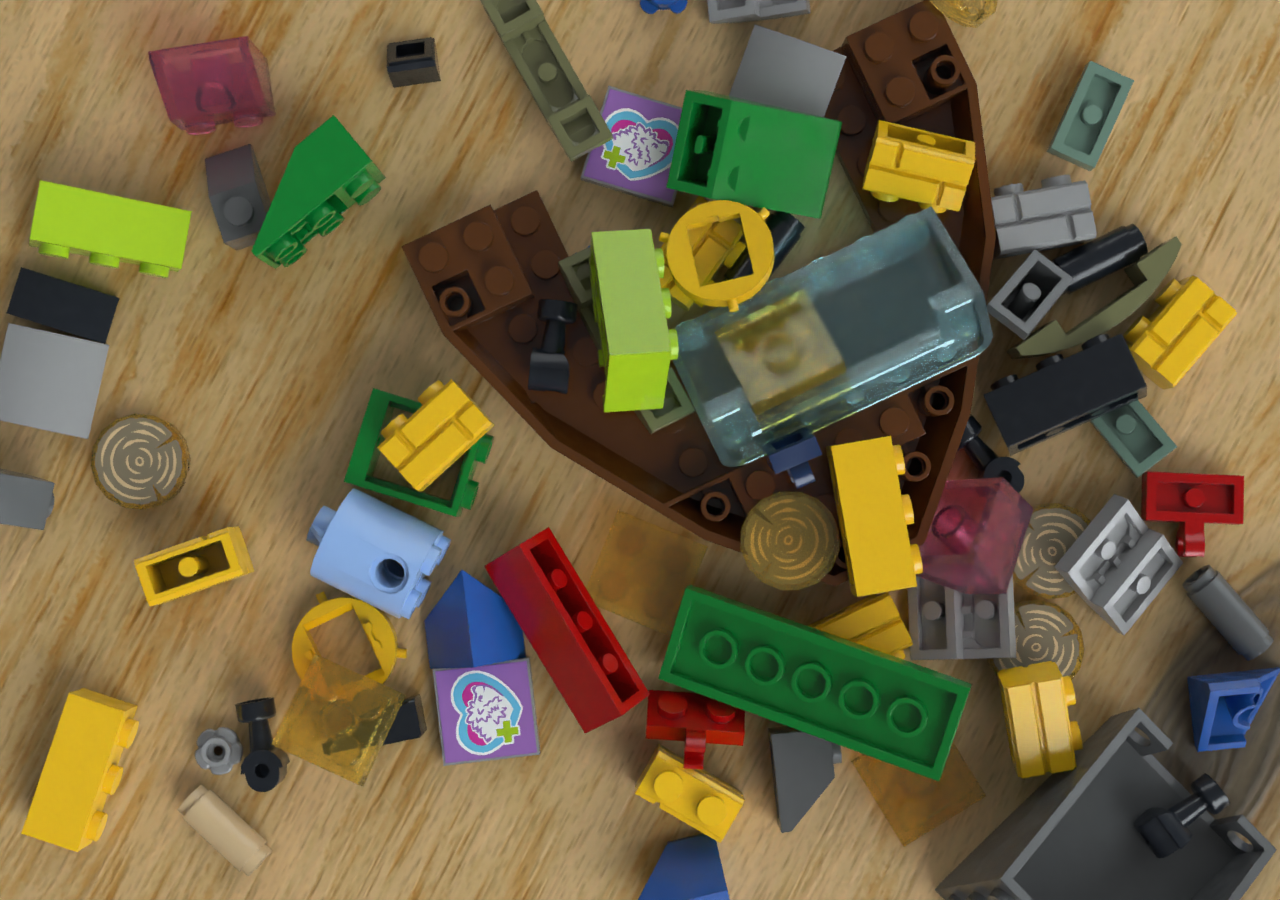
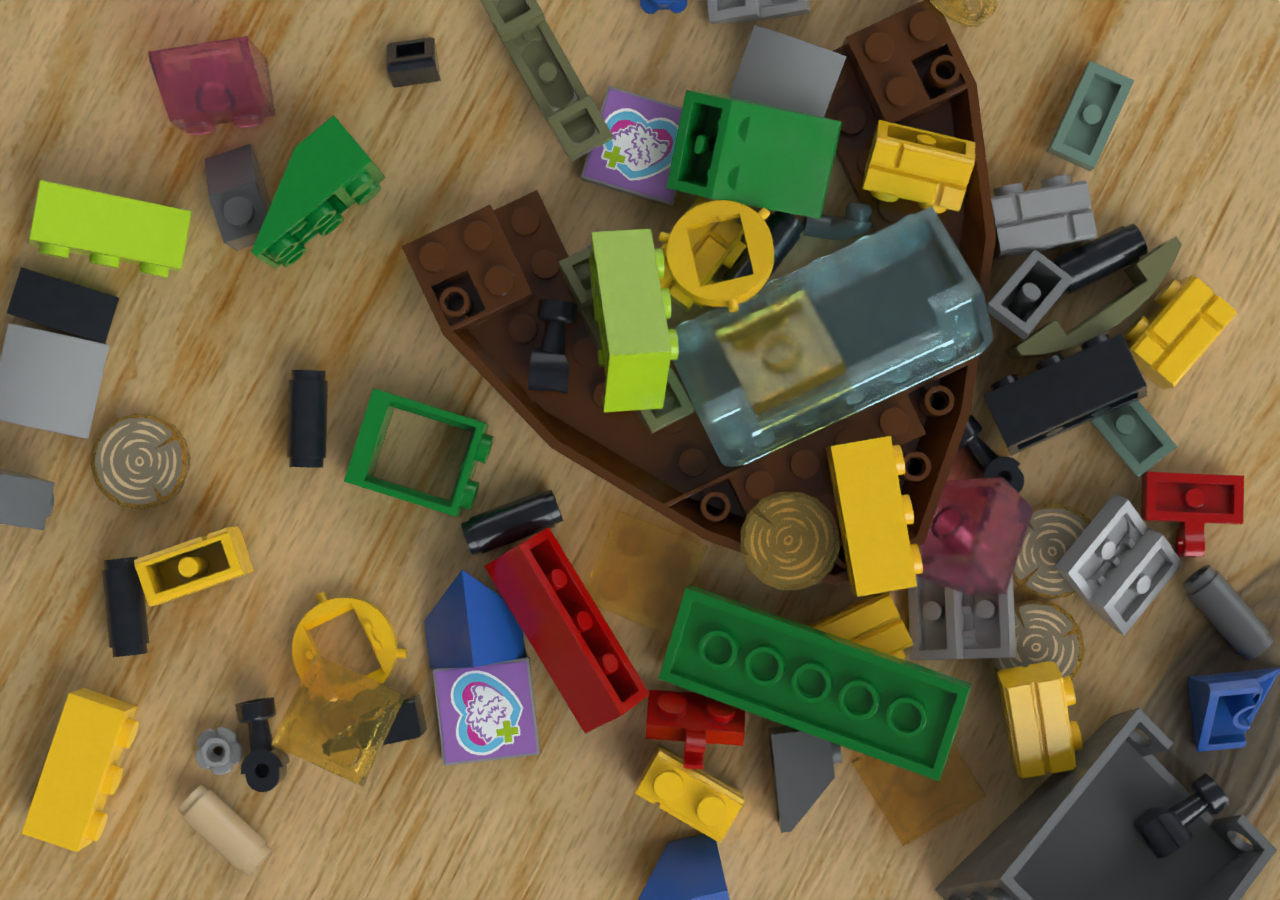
light blue cylinder [306,488,451,619] -> none
yellow brick [377,379,495,492] -> none
dark blue tile [761,427,822,489] -> none
none -> black piece [102,557,149,657]
none -> black piece [287,370,328,468]
none -> black piece [461,490,563,555]
none -> dark grey arm [803,202,872,241]

